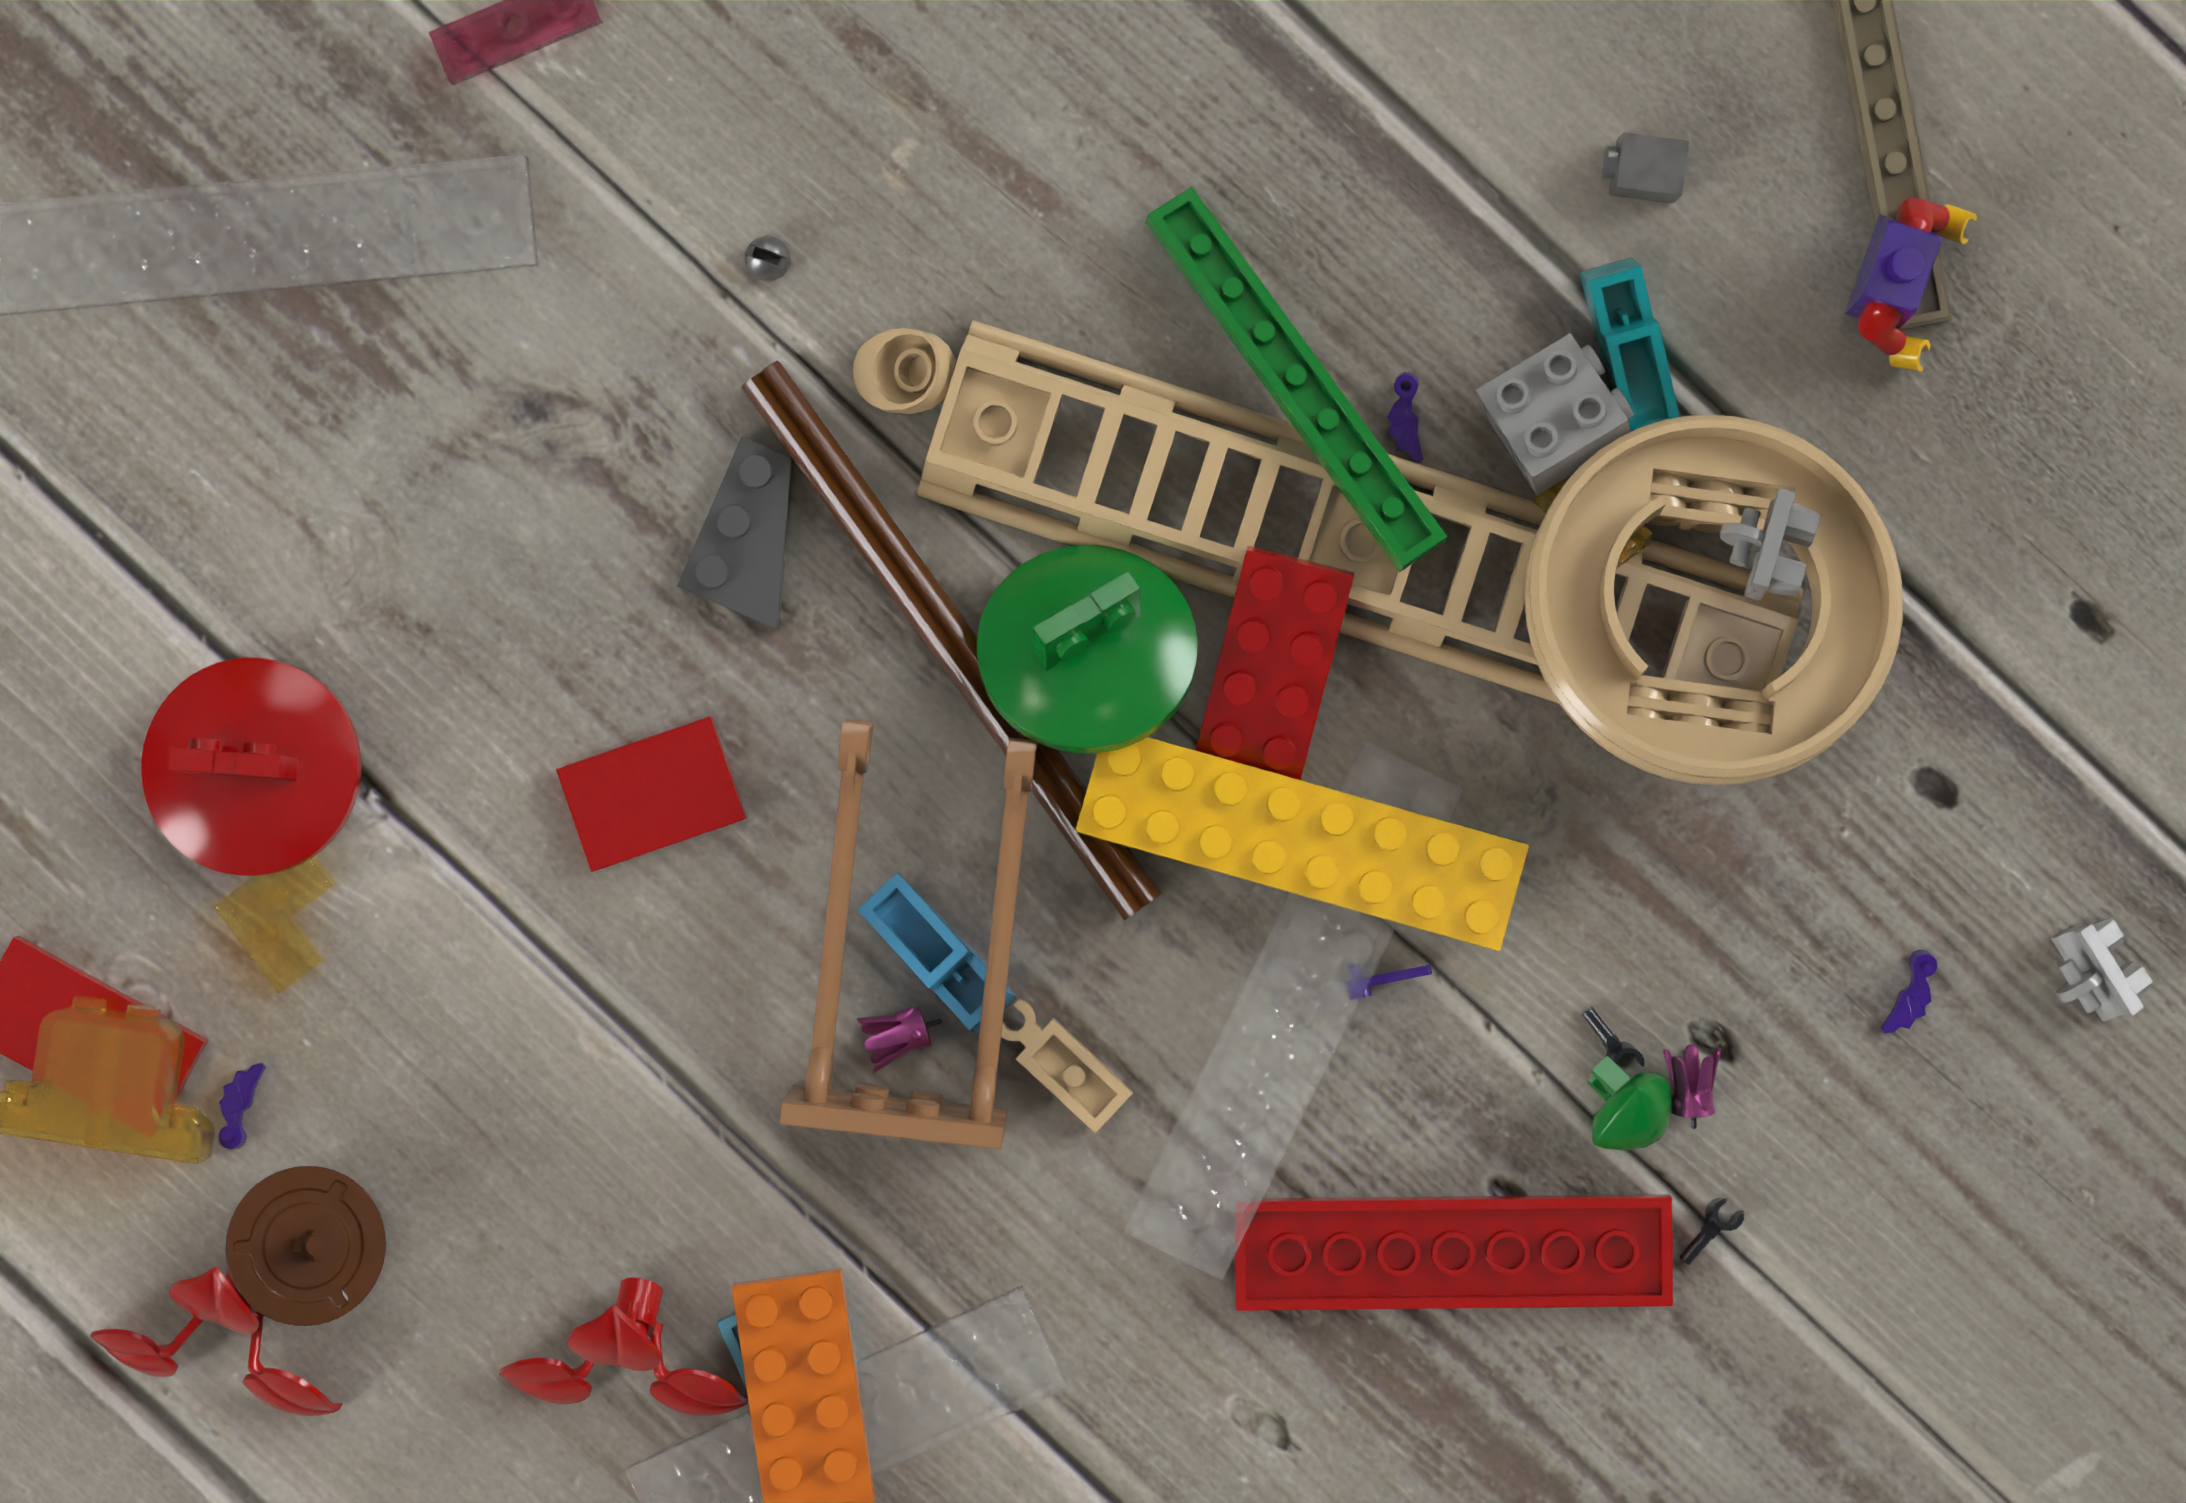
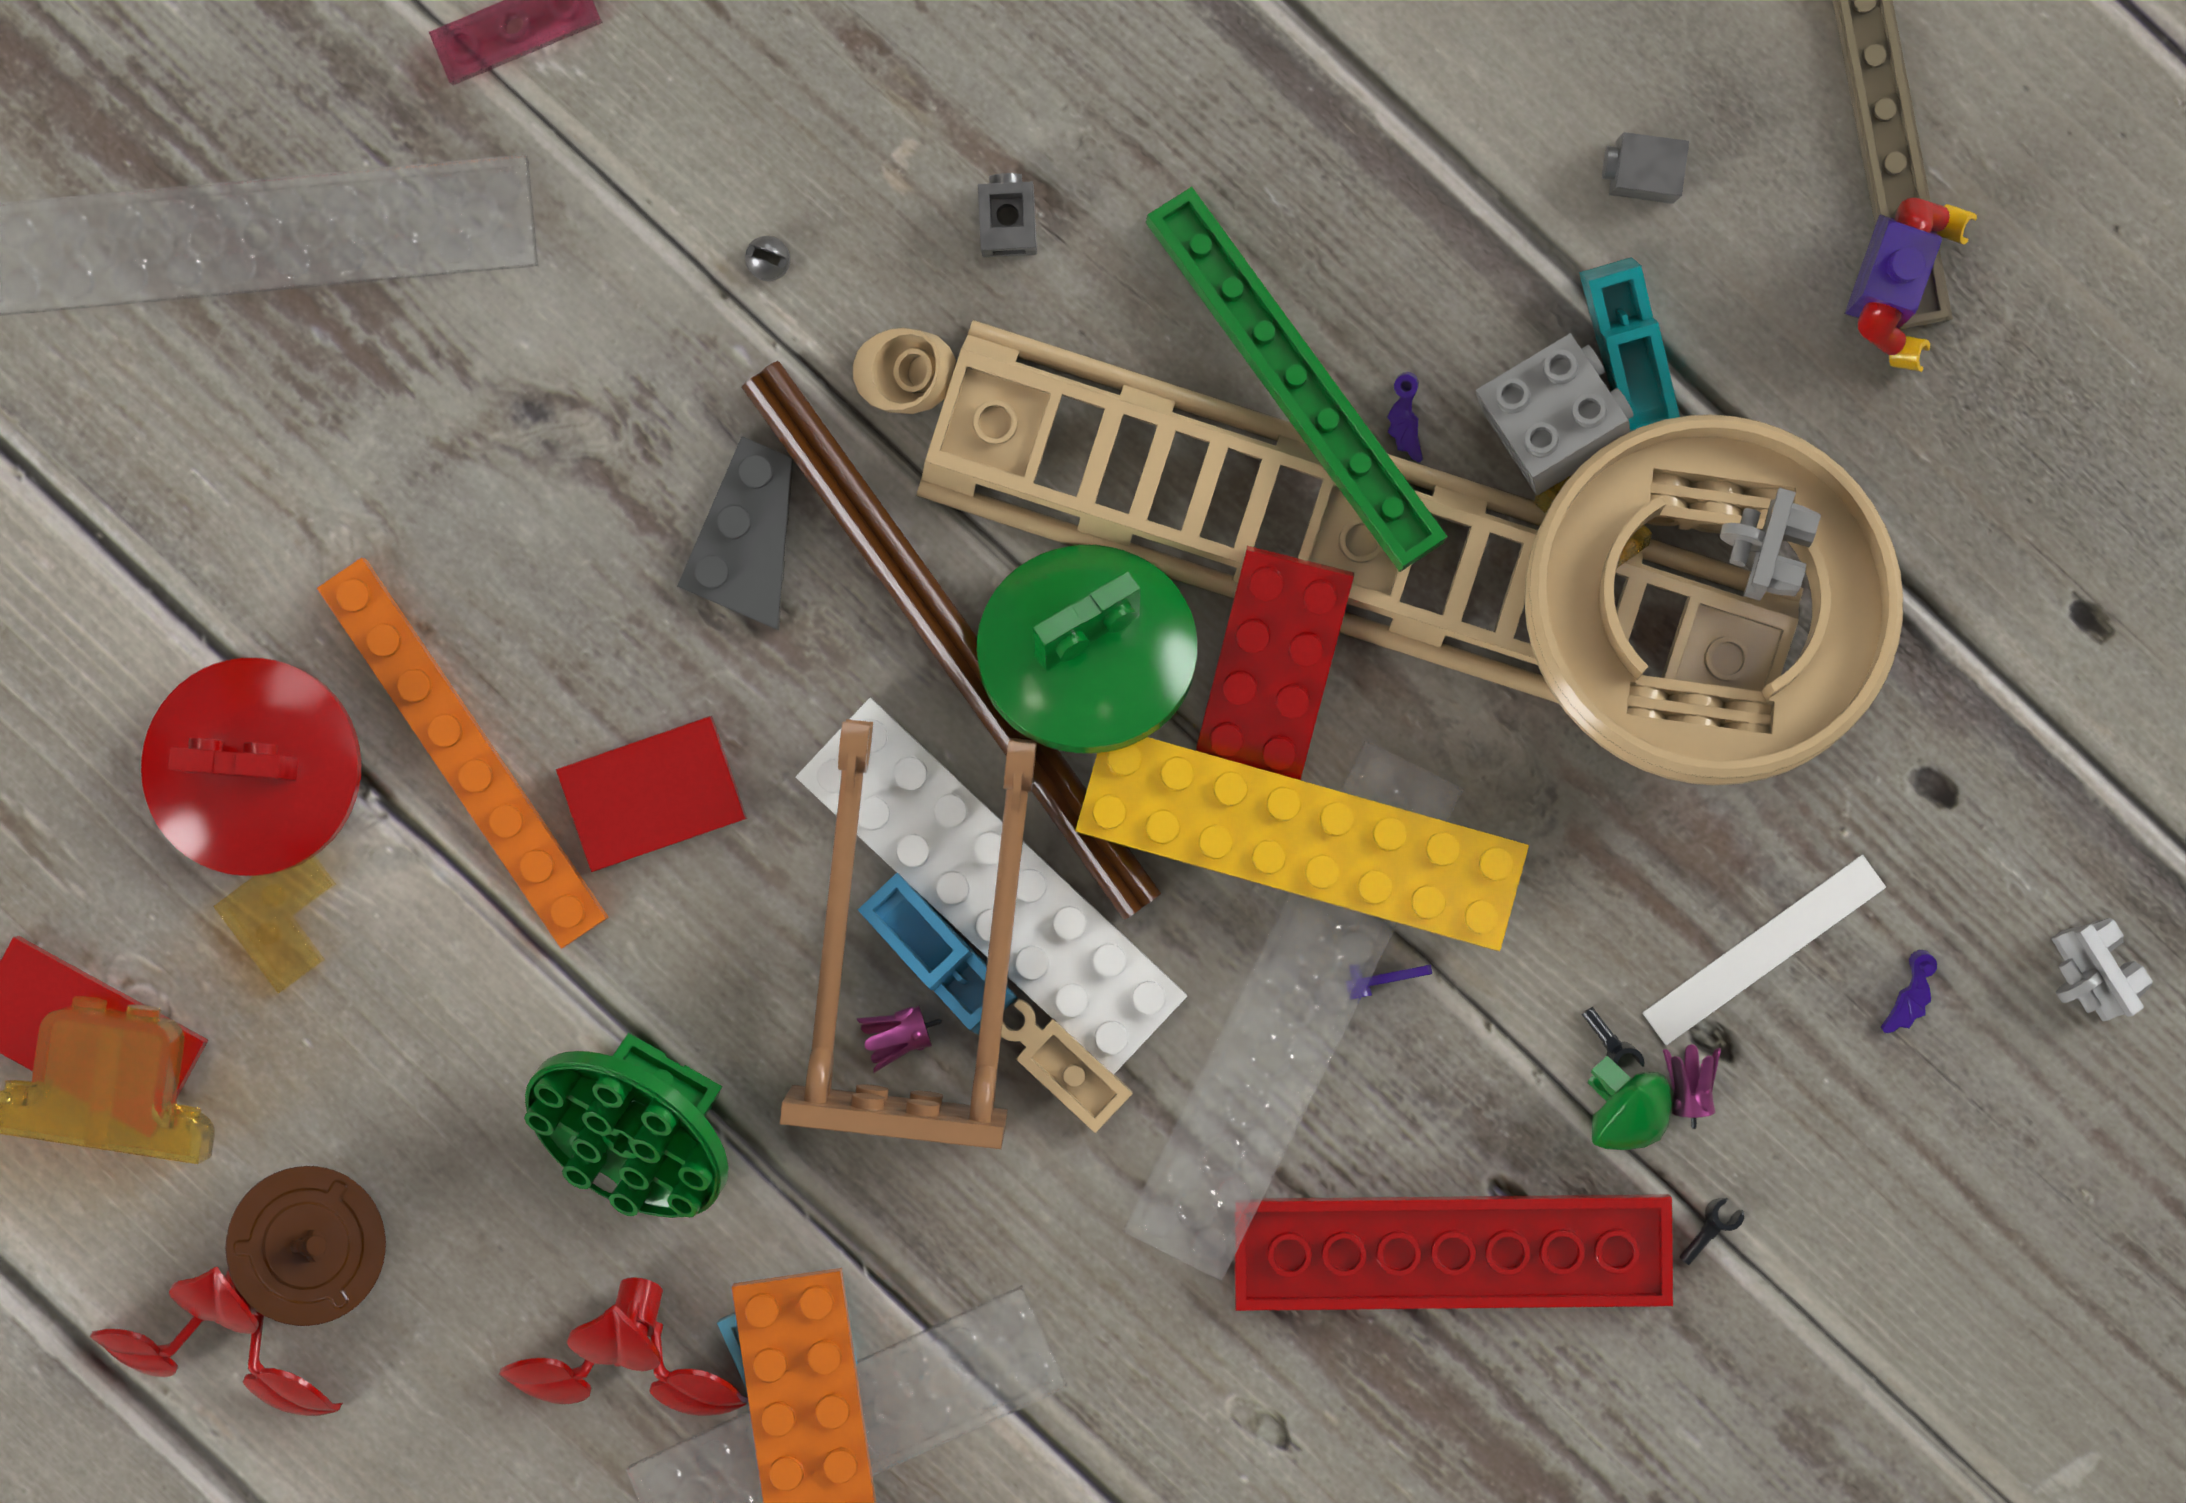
dark purple piece [218,1063,266,1150] -> none
none -> orange plate [317,557,609,949]
none -> green bracket [524,1032,729,1218]
none -> white plate [796,698,1187,1075]
none -> flat silver brick [978,173,1037,257]
none -> white sticker [1642,854,1886,1046]

